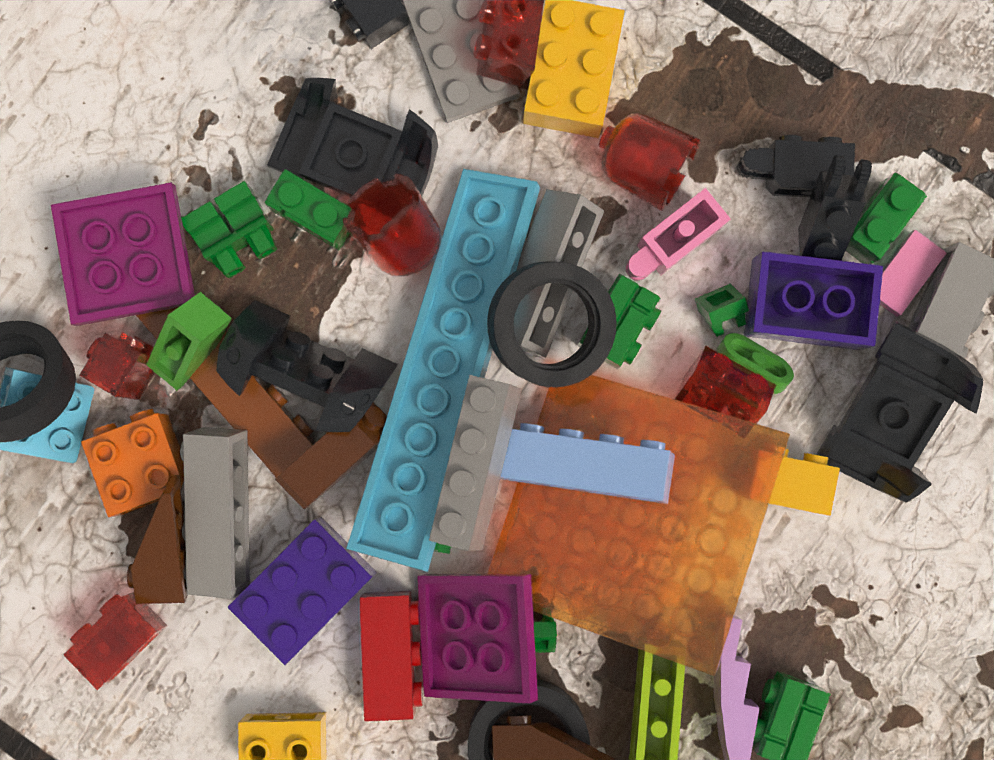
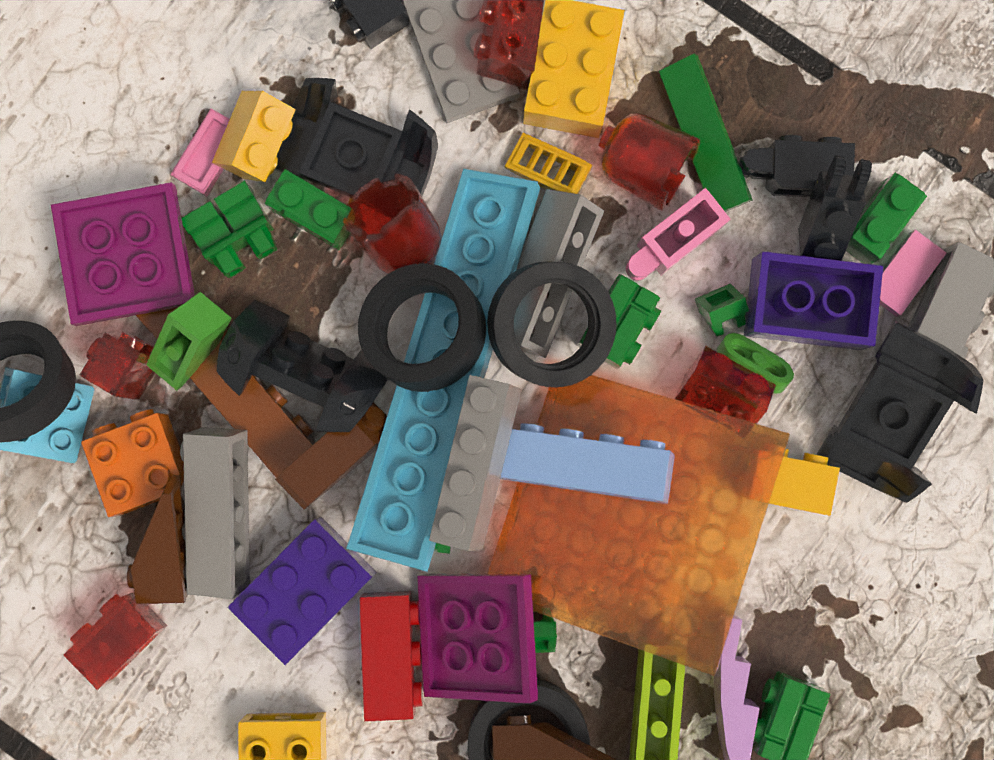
none -> bright pink tile [170,109,230,197]
none -> yellow brick [212,91,296,182]
none -> black tyre [358,263,486,392]
none -> yellow slope [504,133,593,194]
none -> green tile [659,54,753,212]

